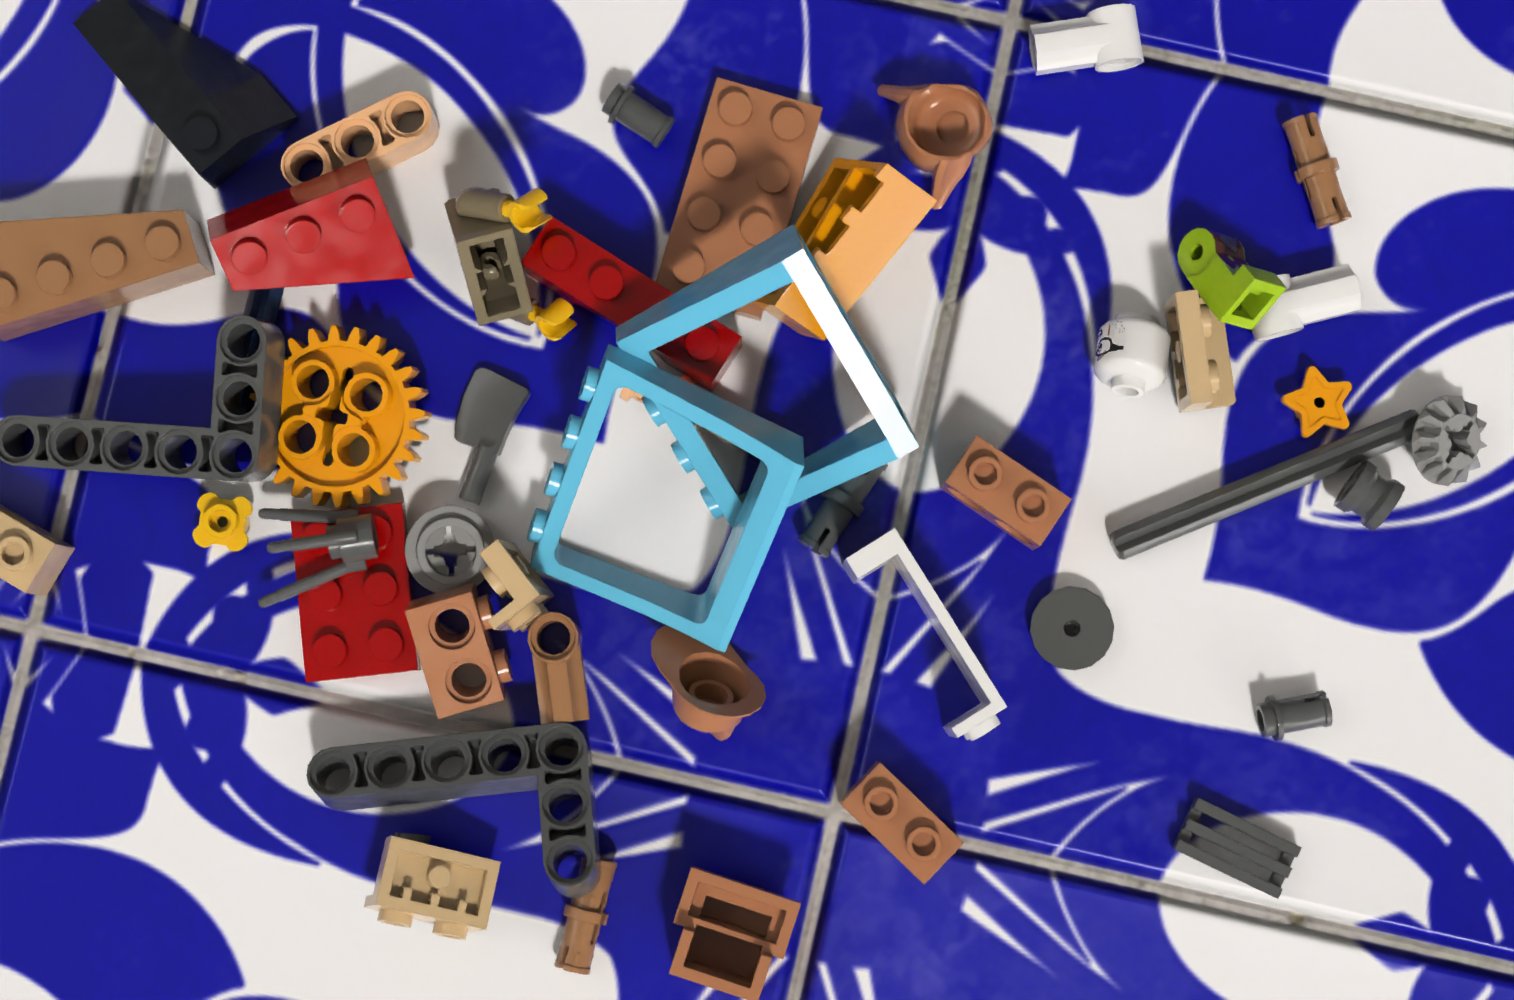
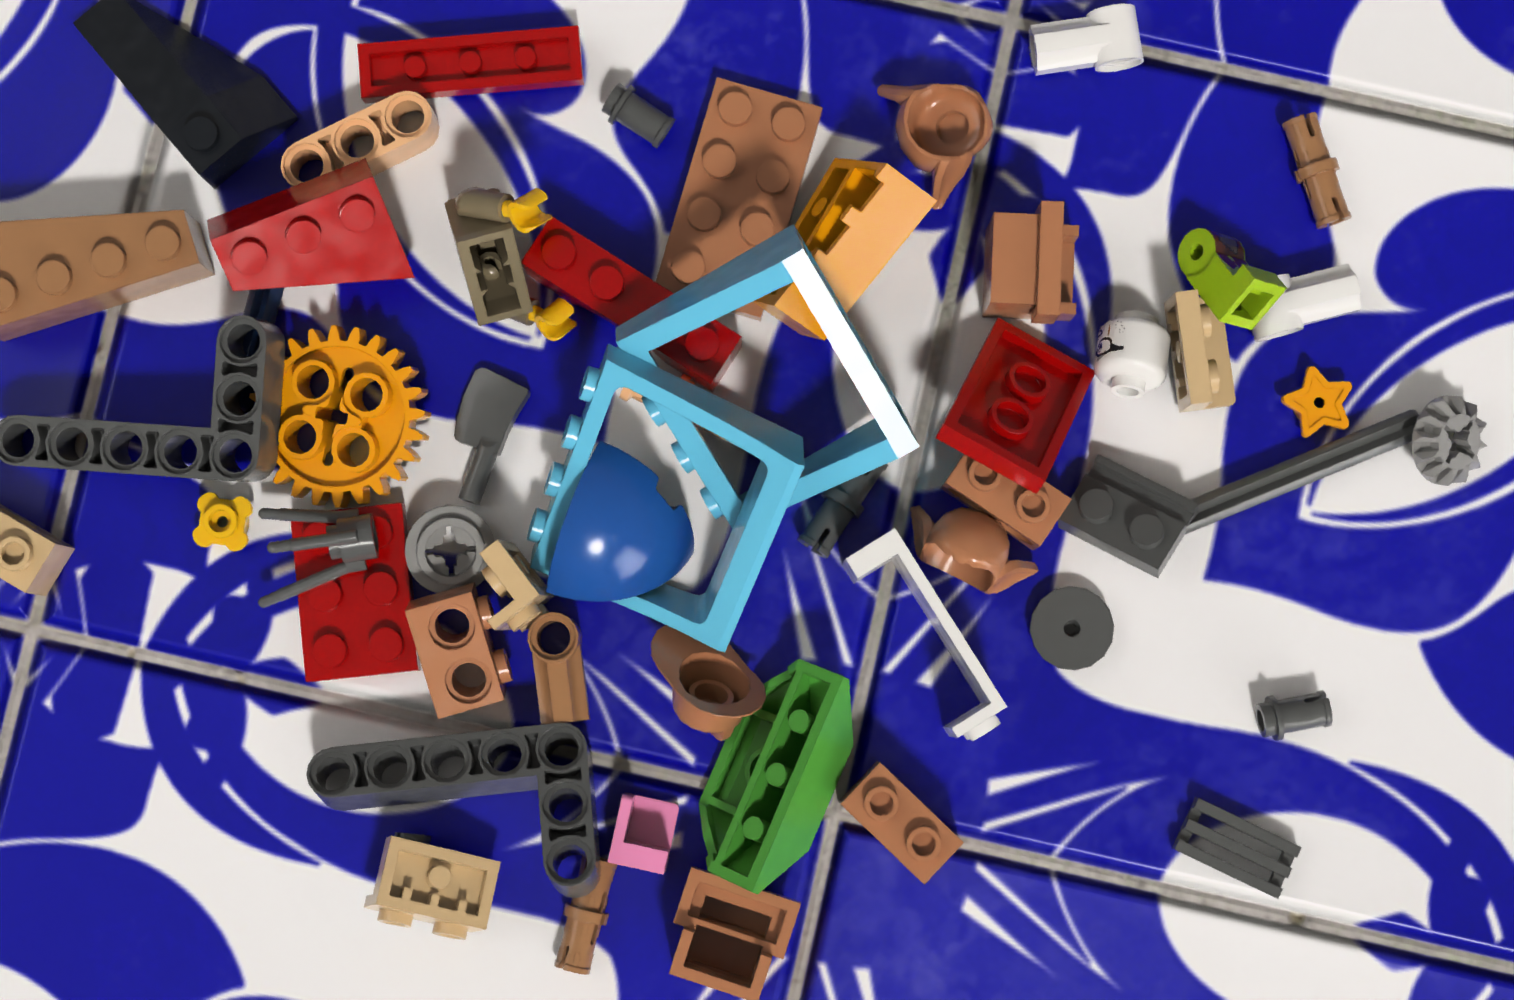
dark grey wheel [1334,460,1405,531] -> none
none -> red plate [357,25,584,104]
none -> blue brick [546,441,694,602]
none -> bright pink panel [608,792,679,875]
none -> bright green wedge [699,659,854,894]
none -> nougat piece [910,505,1039,594]
none -> red plate [935,317,1095,494]
none -> nougat plate [982,200,1079,324]
none -> dark grey plate [1058,454,1198,578]

